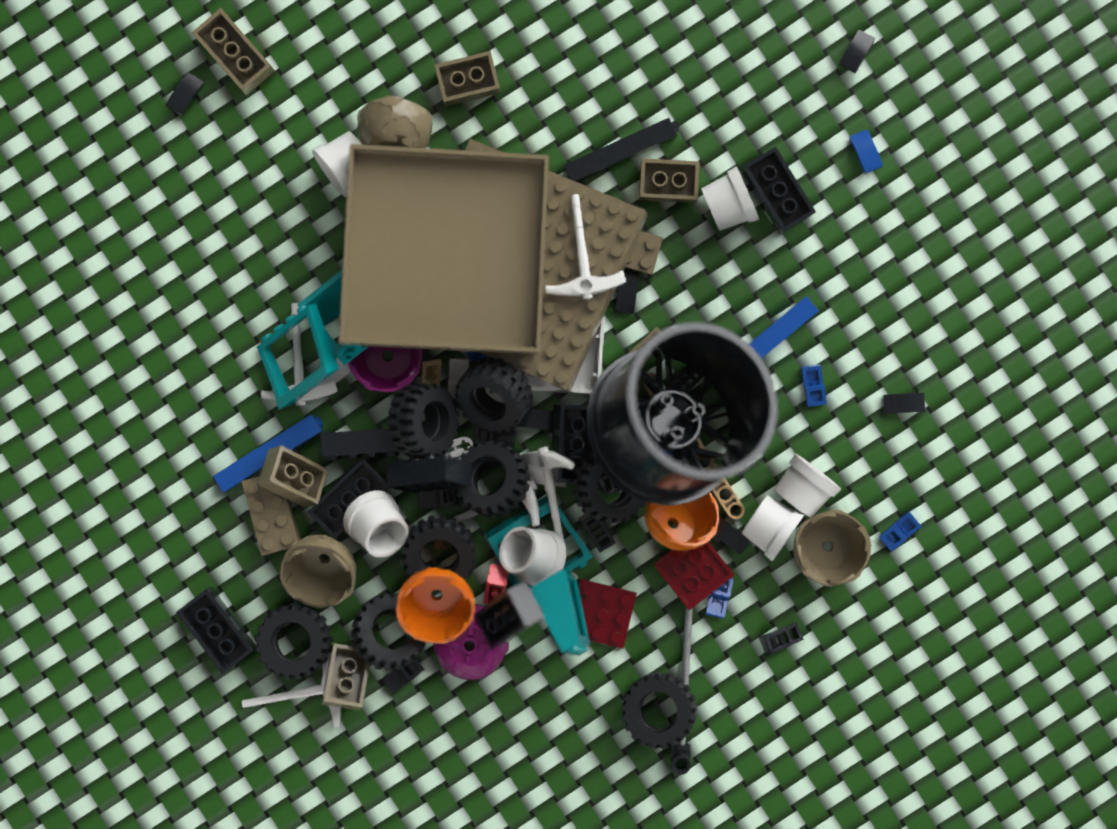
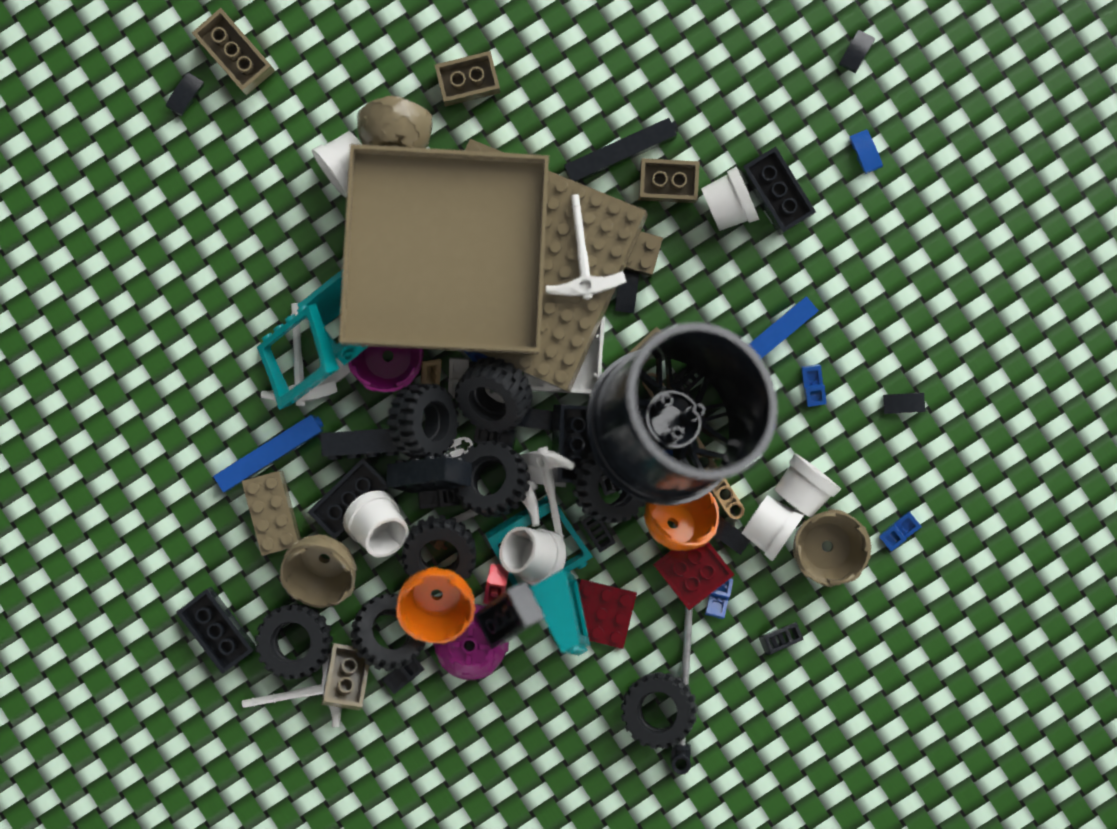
dark tan brick [257,446,328,508] -> none

